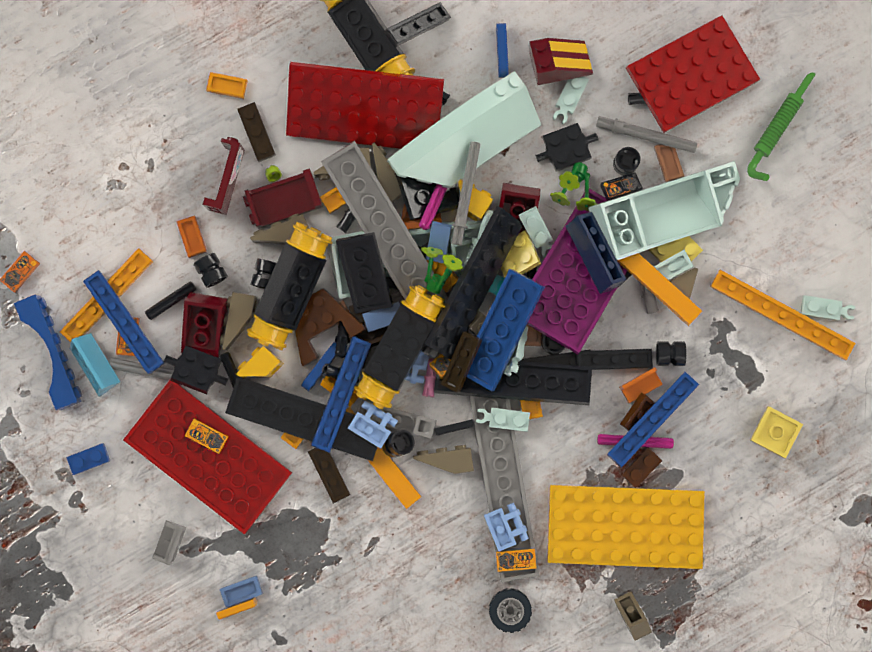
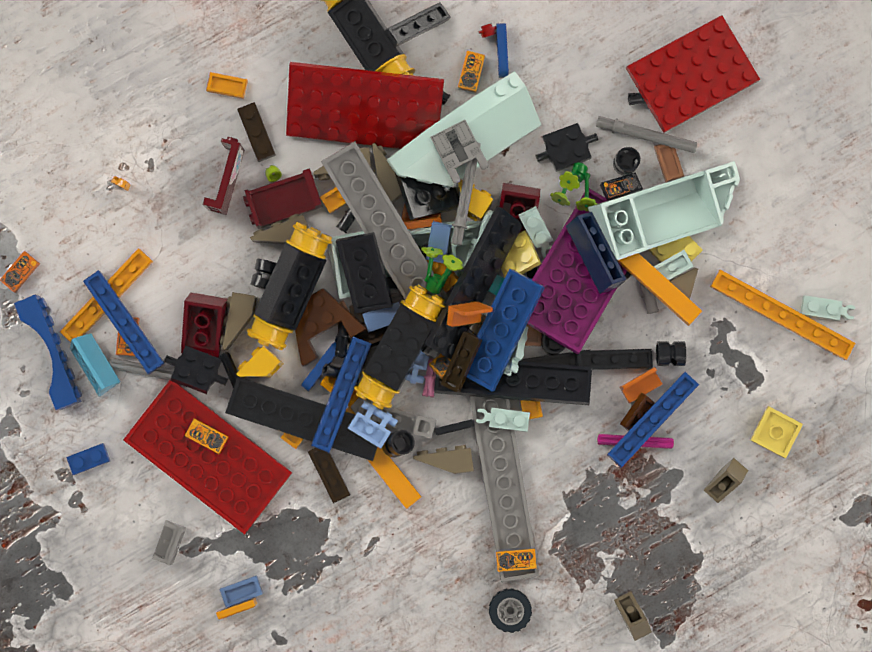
black axle [145,281,196,320] -> none
orange tile [176,215,207,258] -> none
black wheel [193,253,228,288] -> none
dark pink axle [419,184,447,230] -> none
light blue plate [484,502,529,551] -> none
dark red slope [529,38,593,86] -> none
yellow plate [547,485,705,569] -> none
light aqua plate [553,77,589,125] -> none
reddish brown plate [621,447,662,488] -> none
bright green piece [747,72,816,181] -> none
none -> light orange tile [111,176,131,191]
none -> light grey flag [430,120,488,184]
none -> orange panel [447,301,493,327]
none -> tile [458,51,485,92]
none -> red plate [478,23,497,38]
none -> dark tan slope [704,458,749,503]

